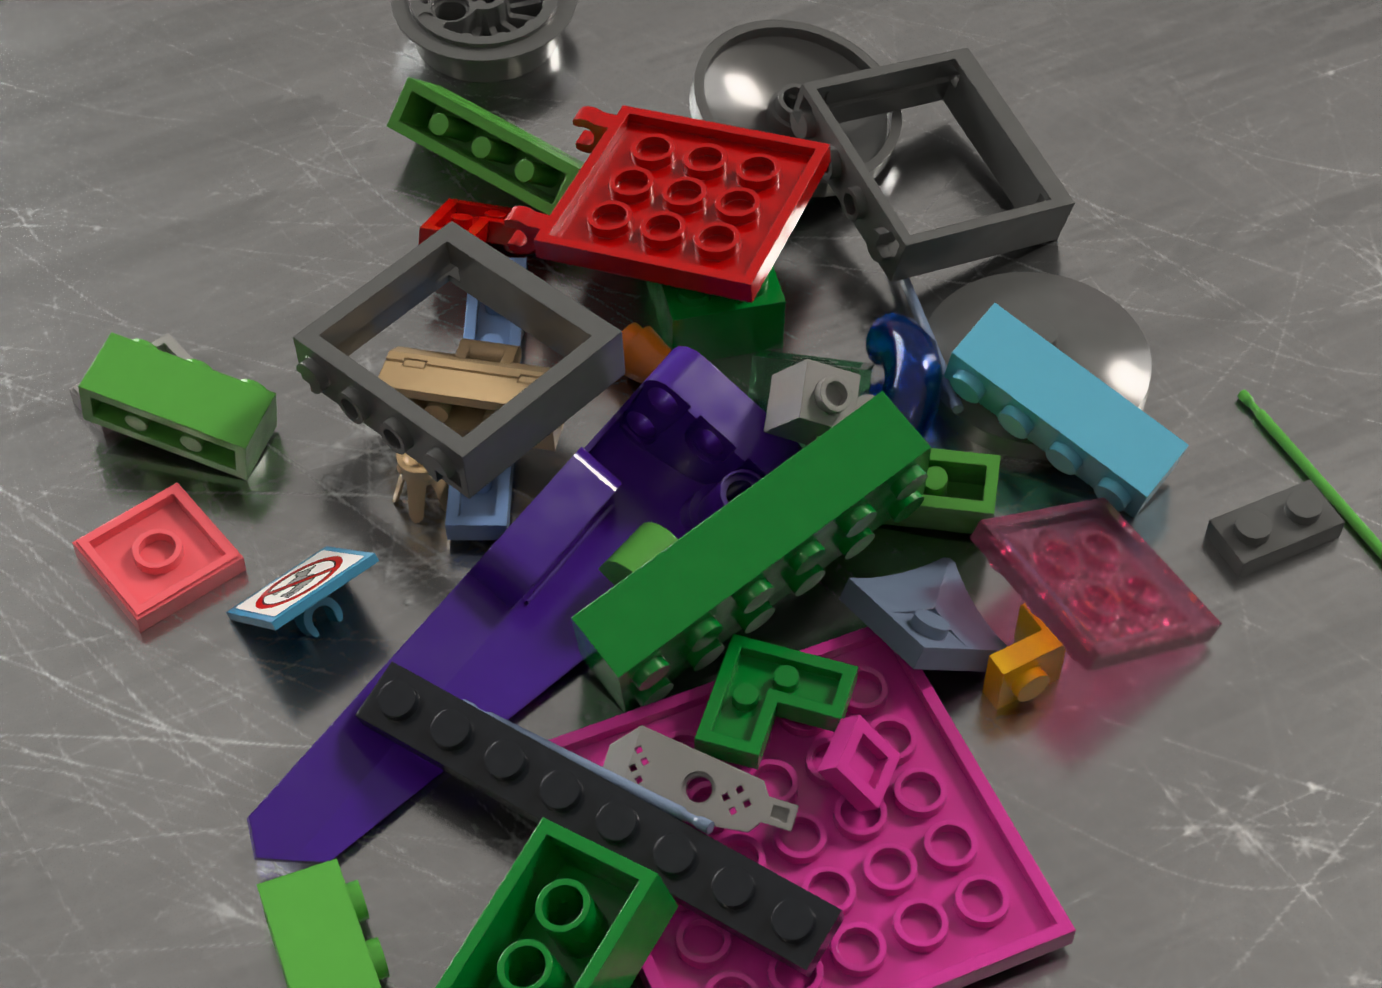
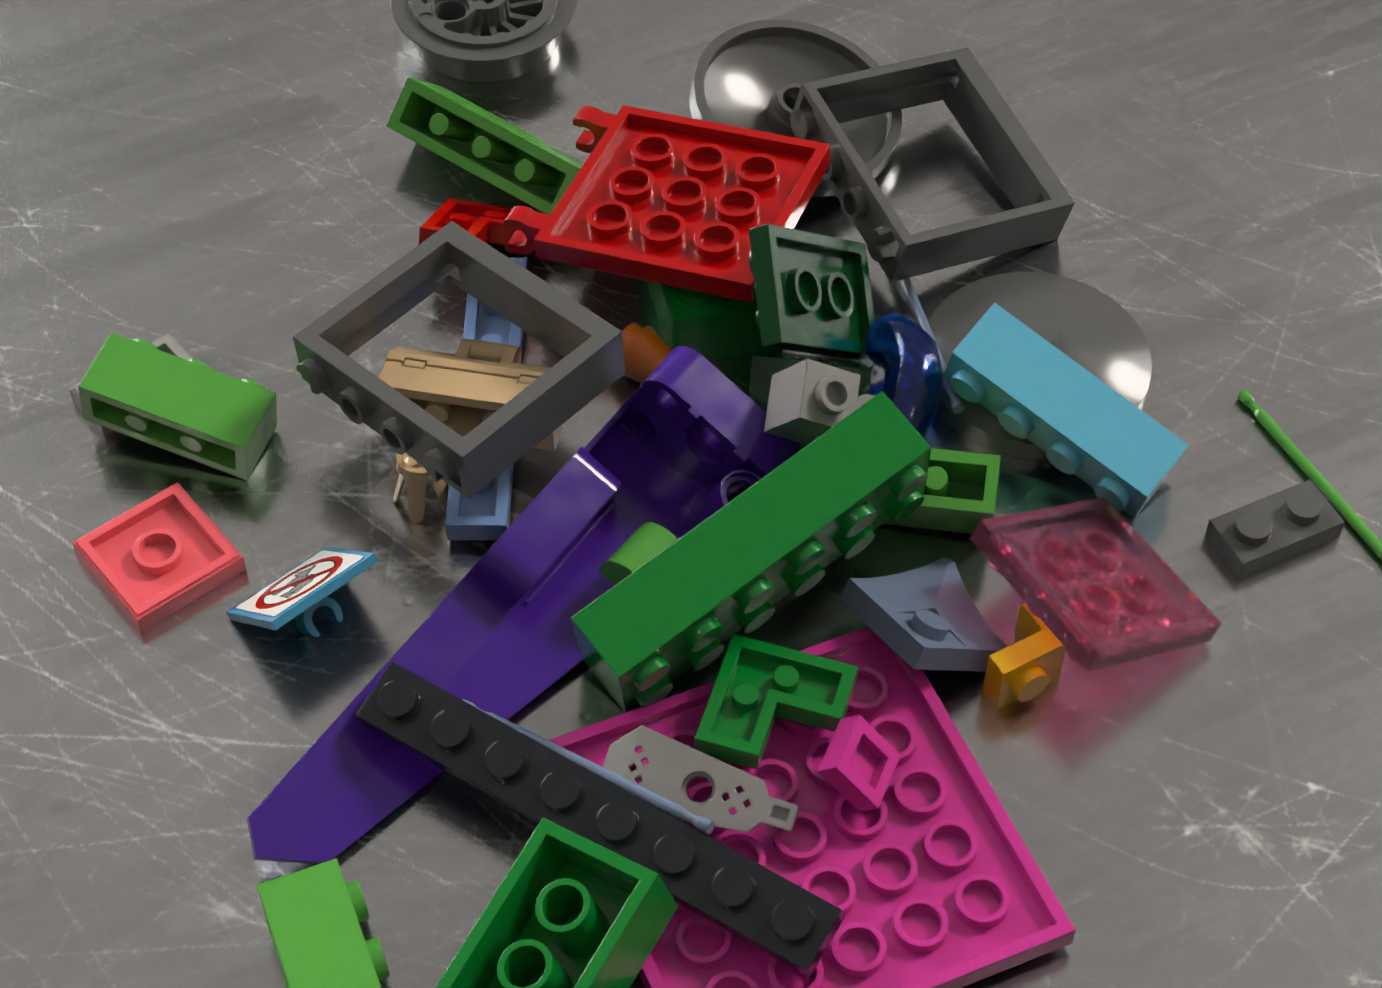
none -> dark green plate [748,224,879,360]

